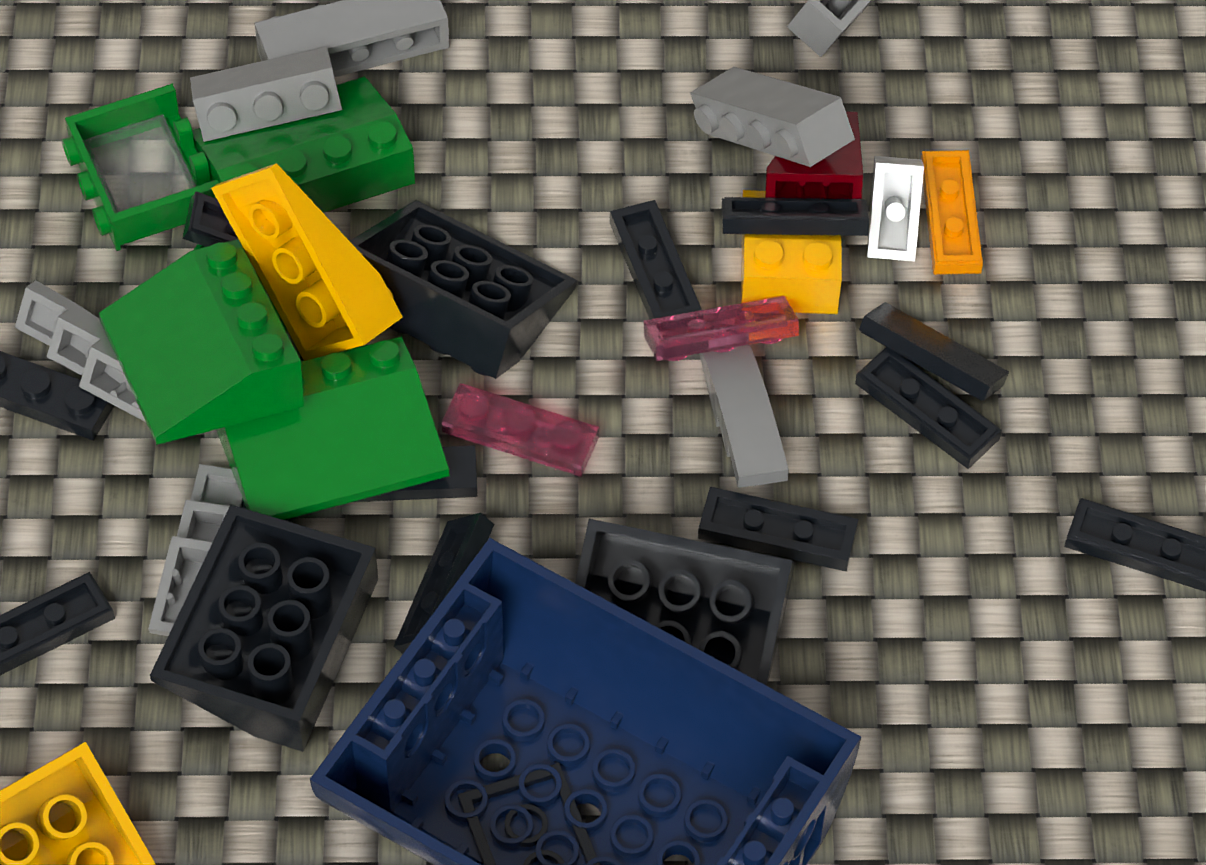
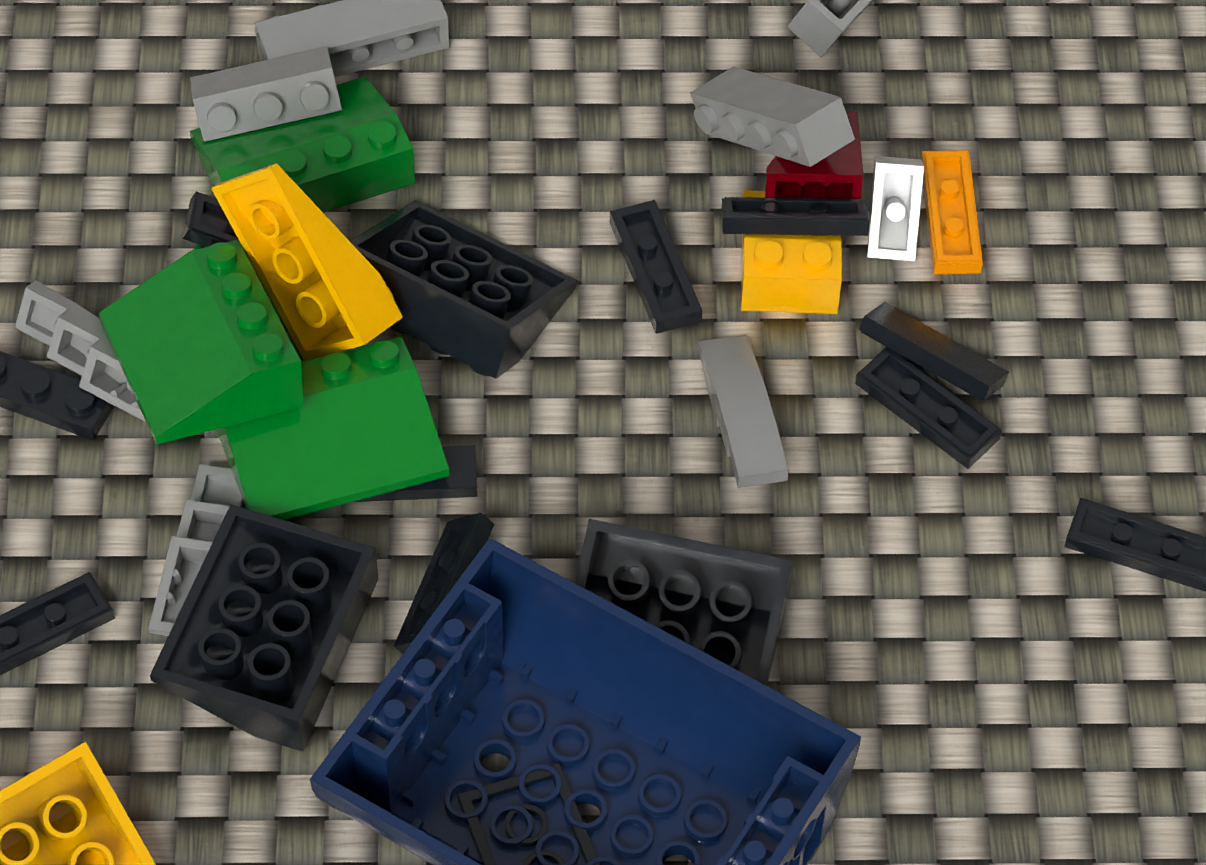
window [62,83,219,251] -> none
clear pink plate [442,383,599,477] -> none
clear pink plate [643,296,799,361] -> none
black plate [698,487,859,572] -> none

